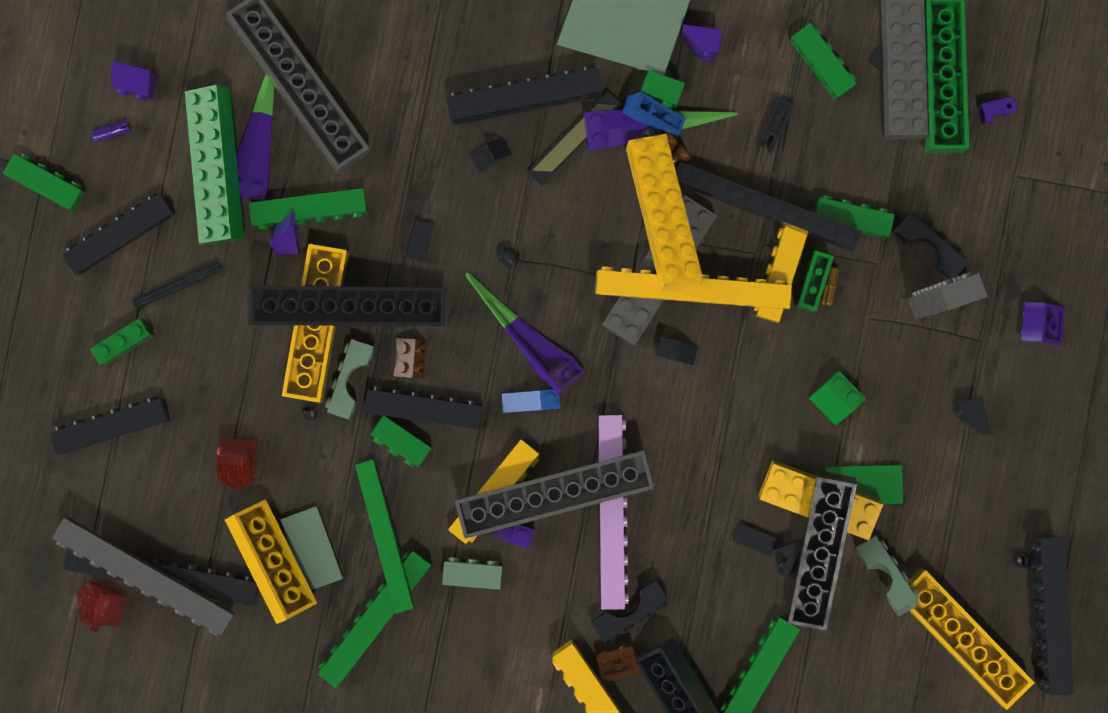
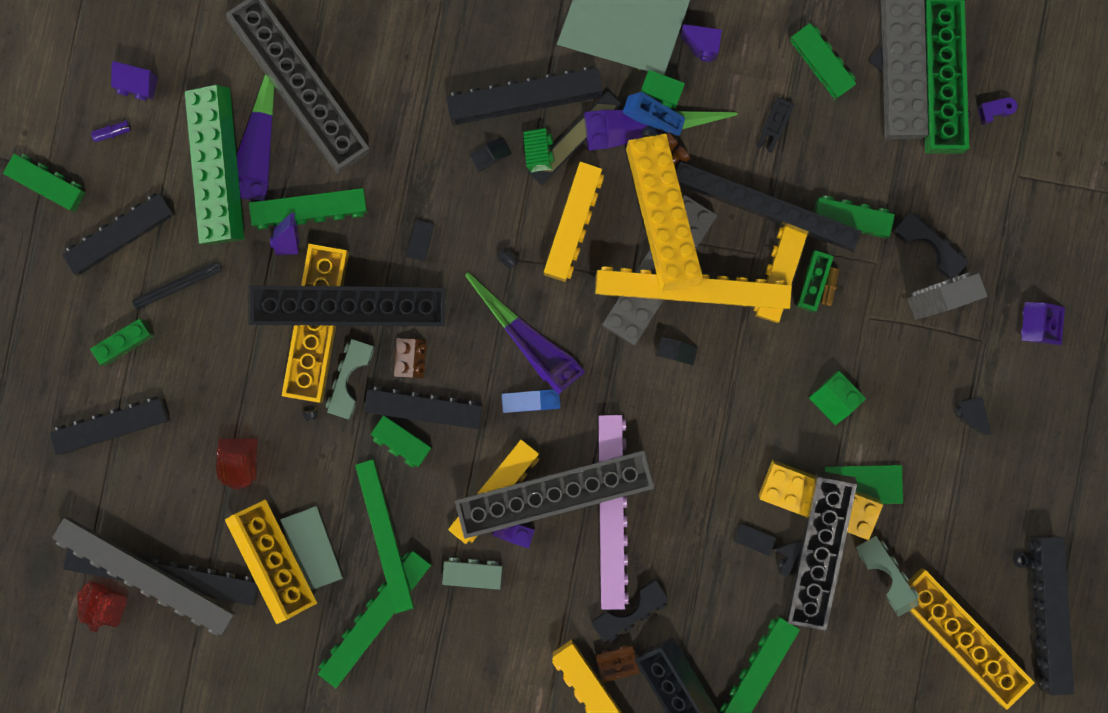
none -> green brick [523,128,555,173]
none -> yellow brick [544,162,604,282]

